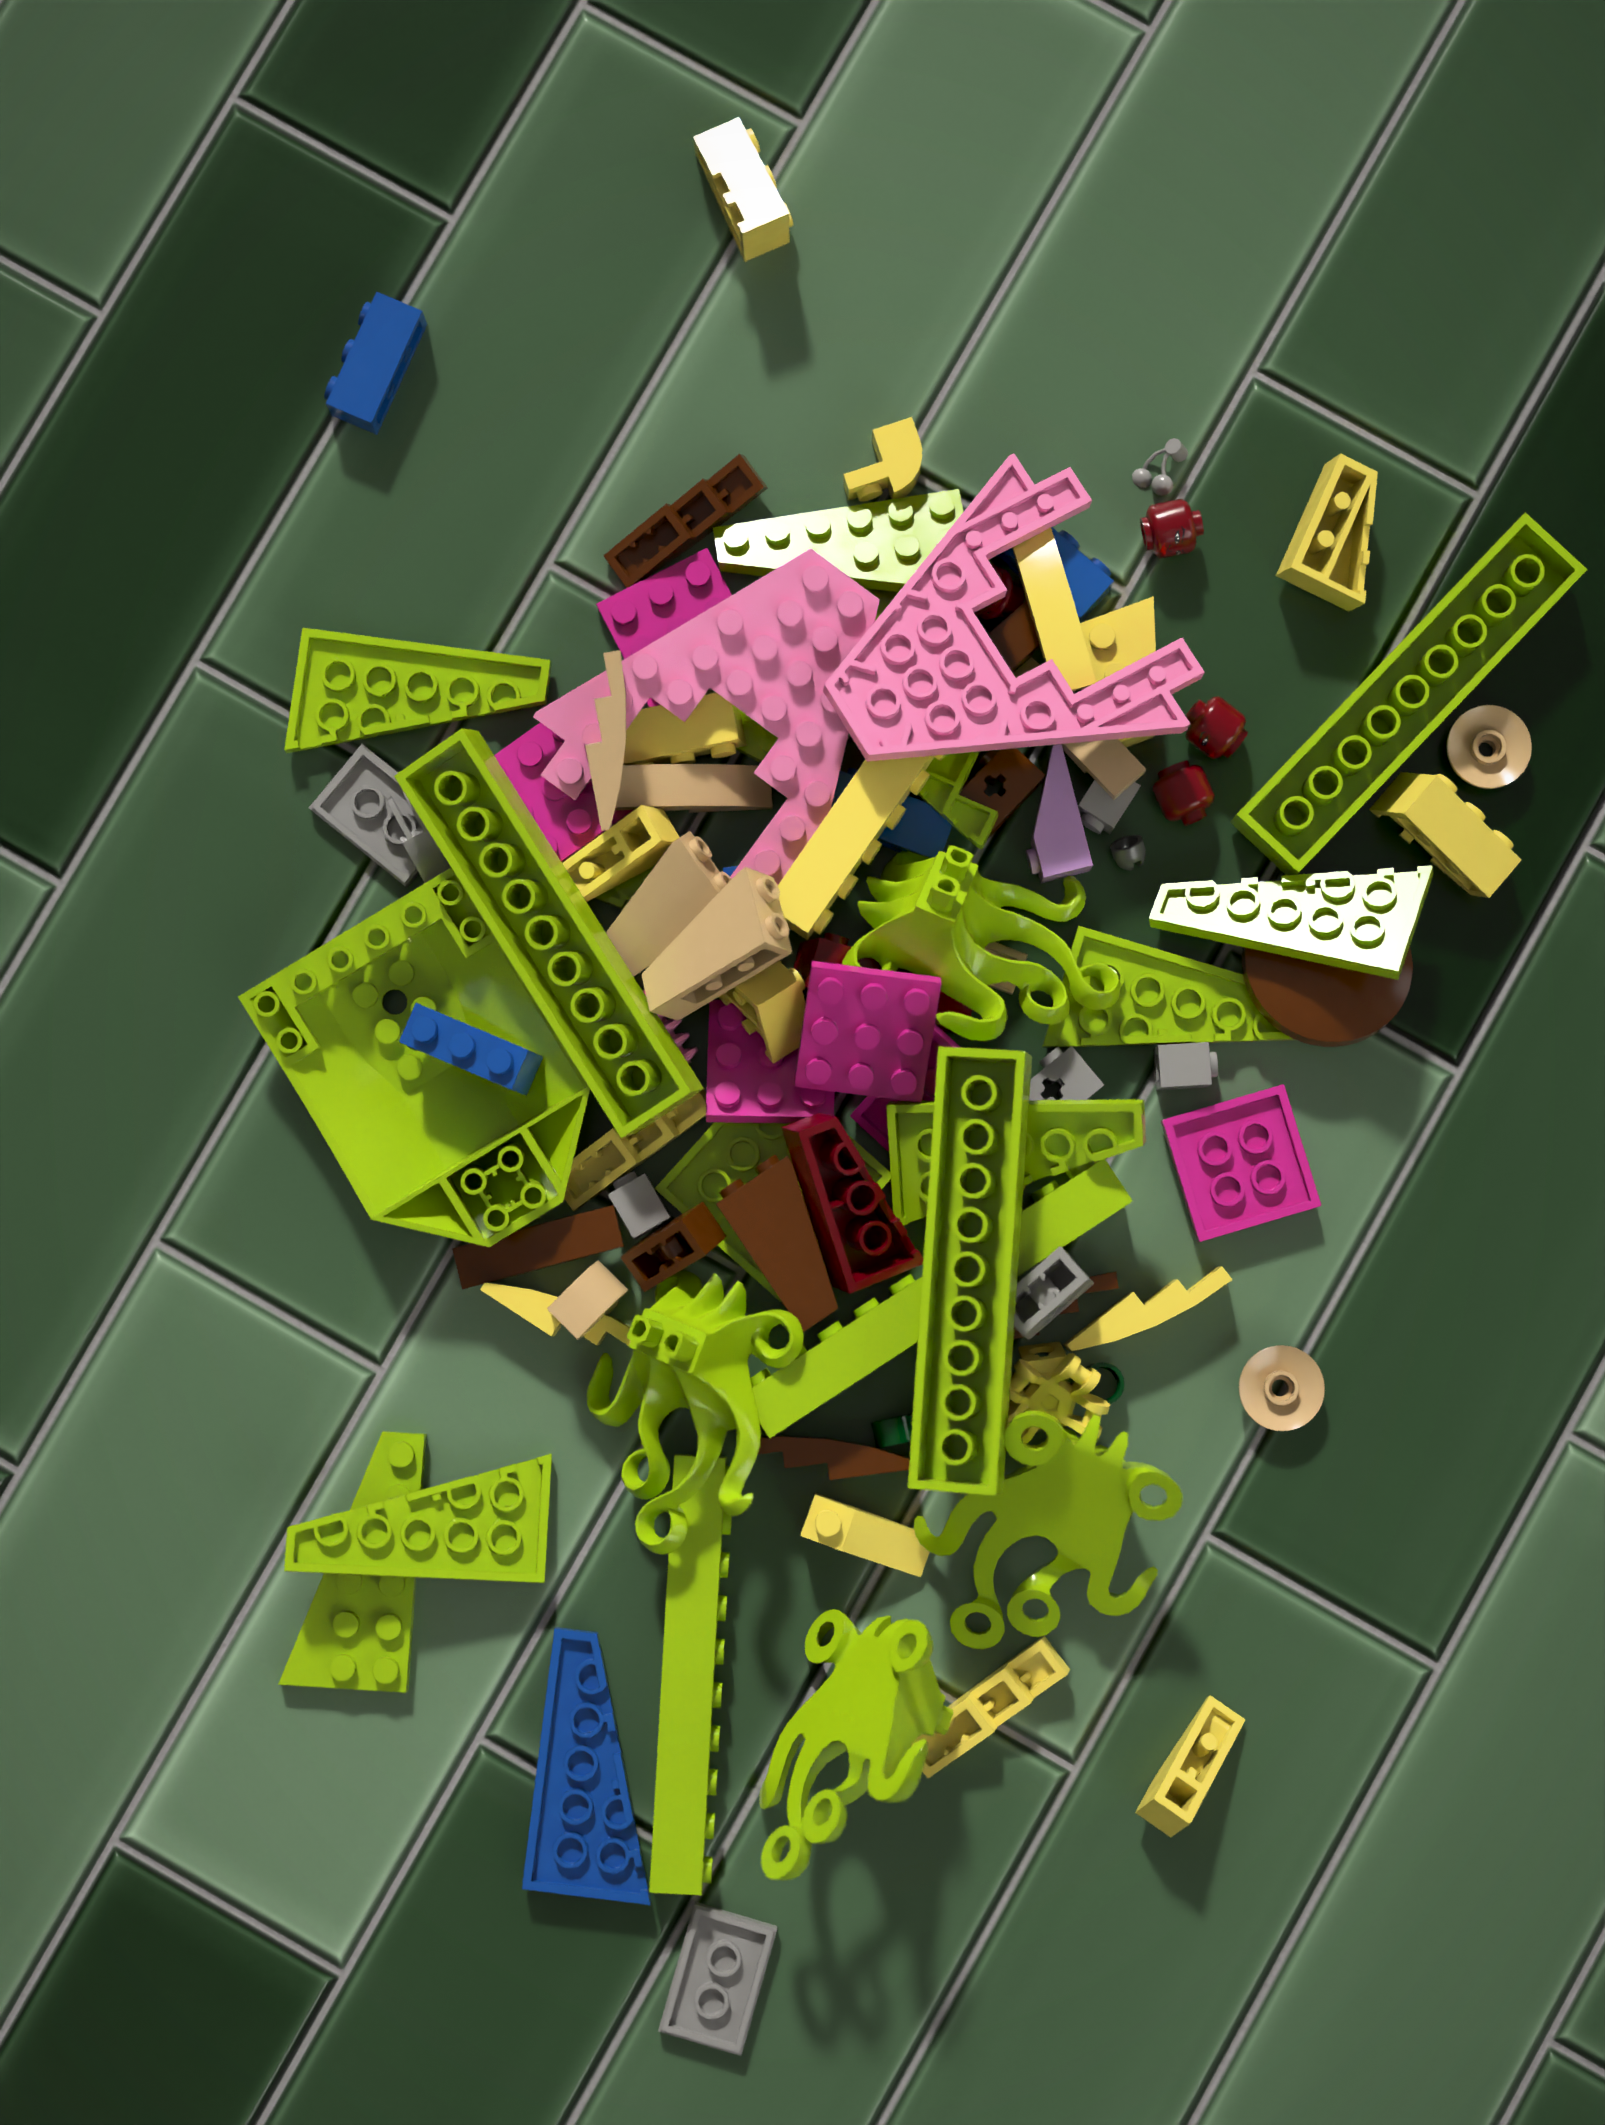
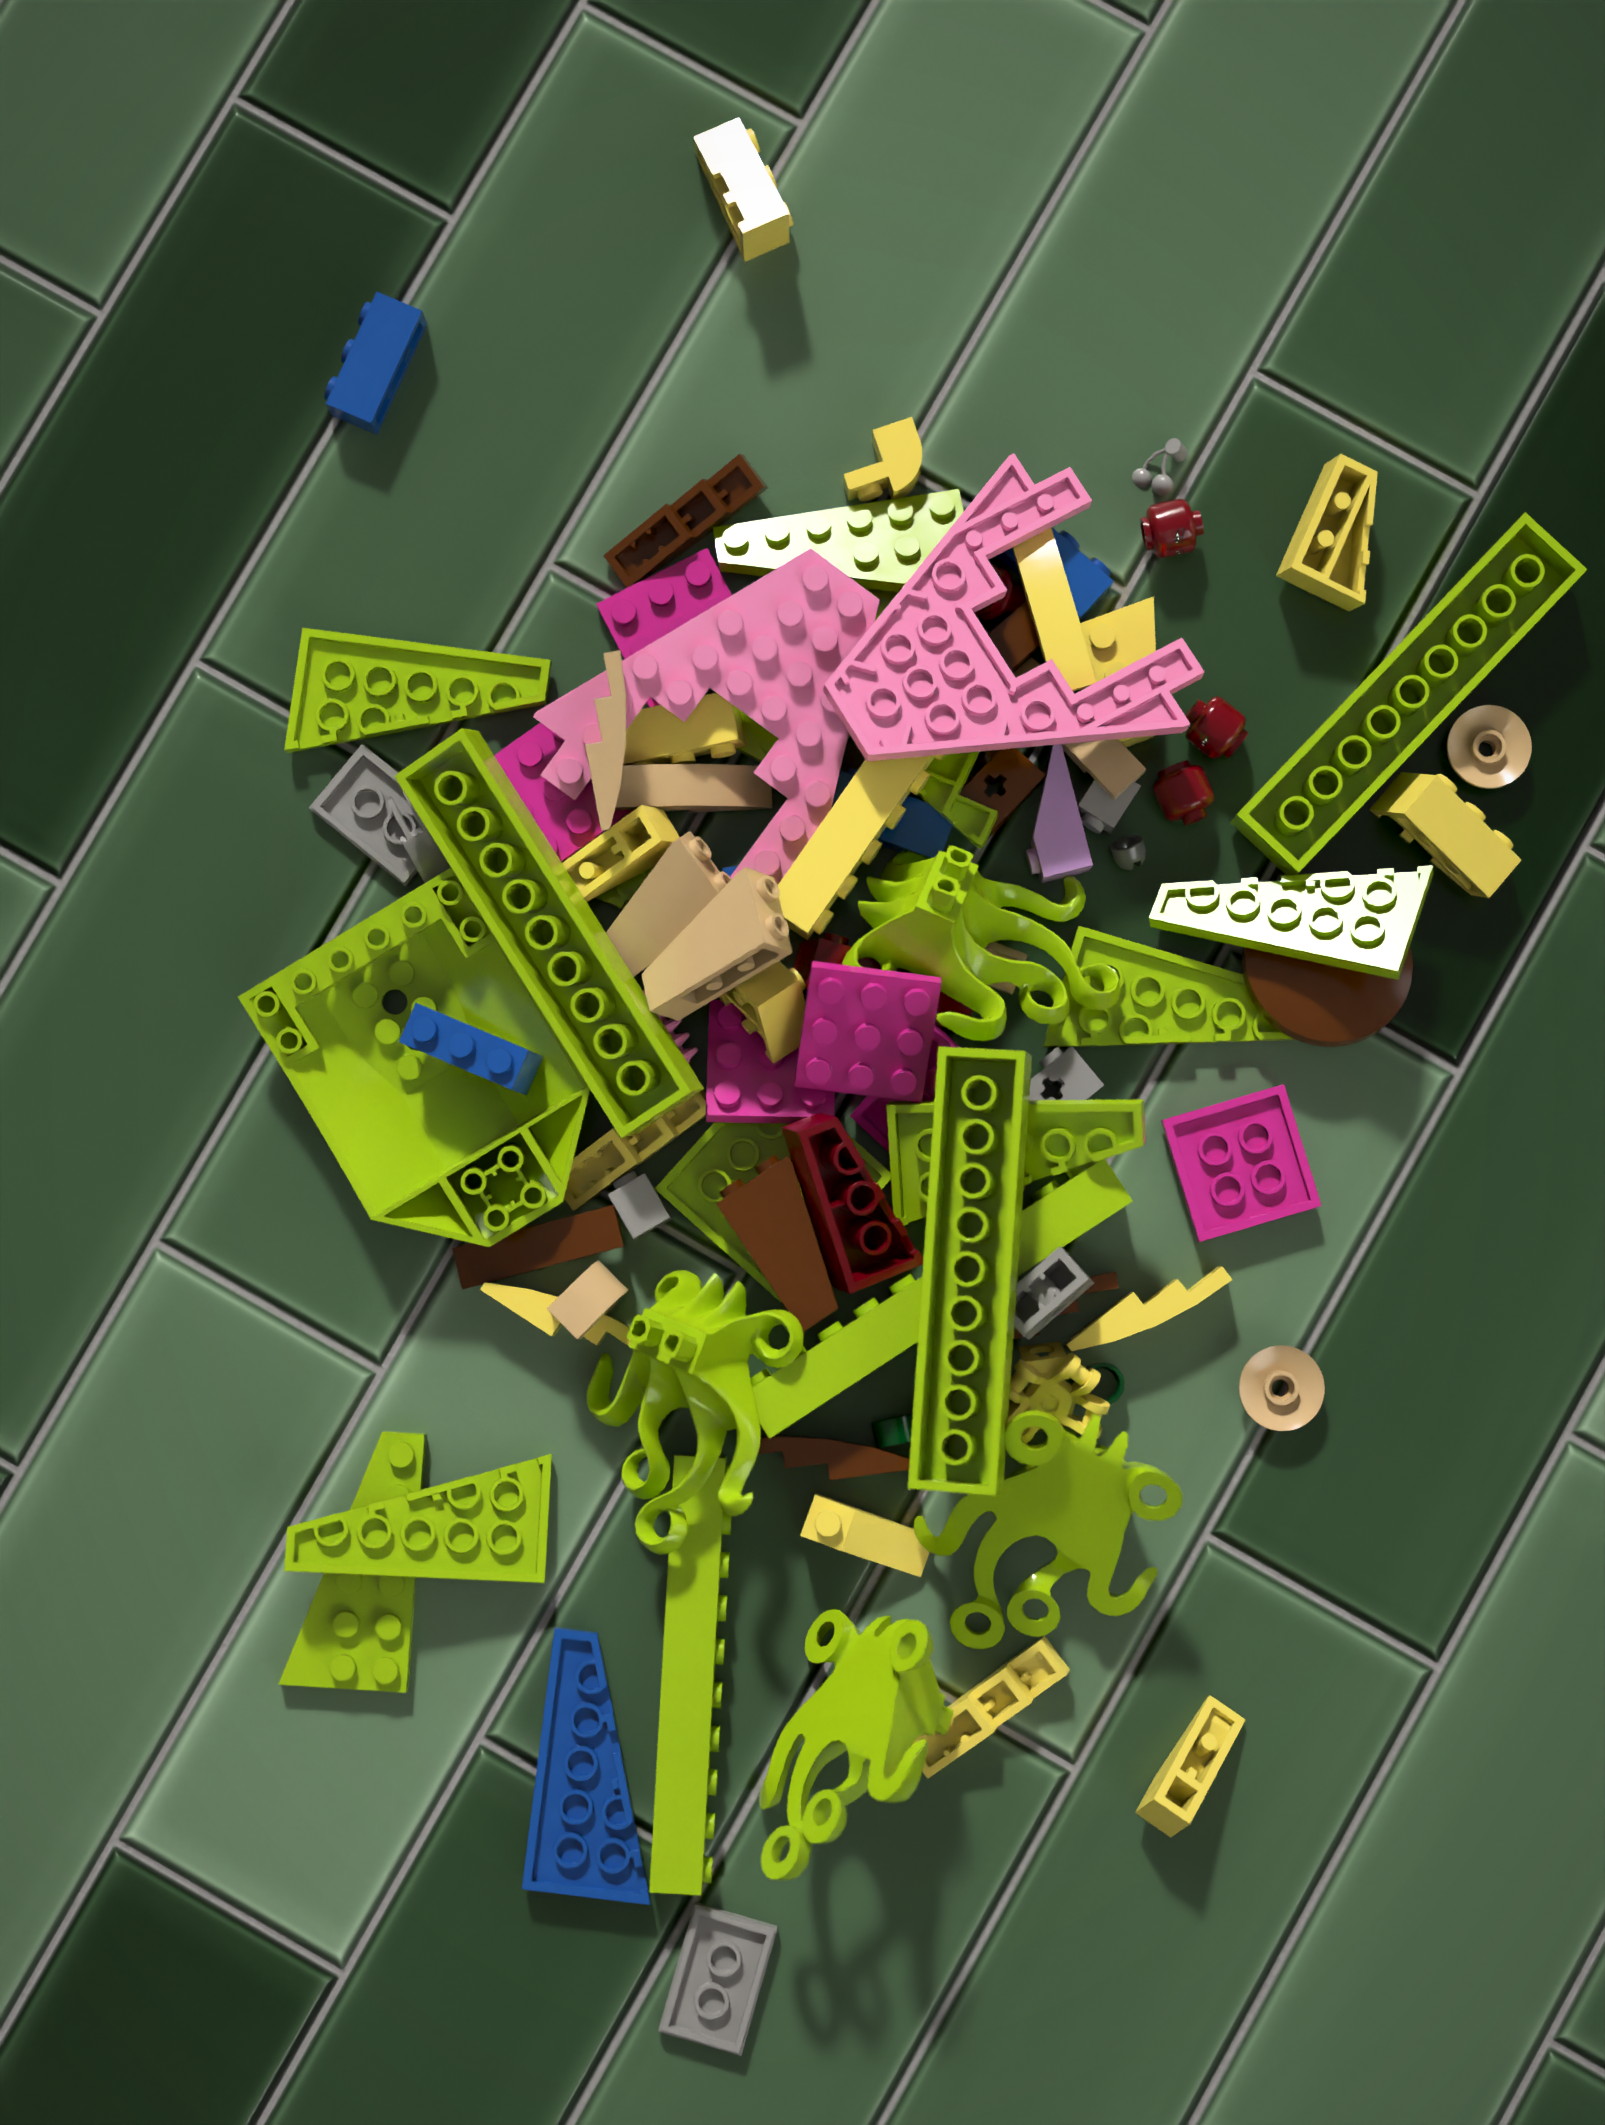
reddish brown brick [620,1201,727,1292] -> none
light grey brick [1153,1042,1218,1091] -> none

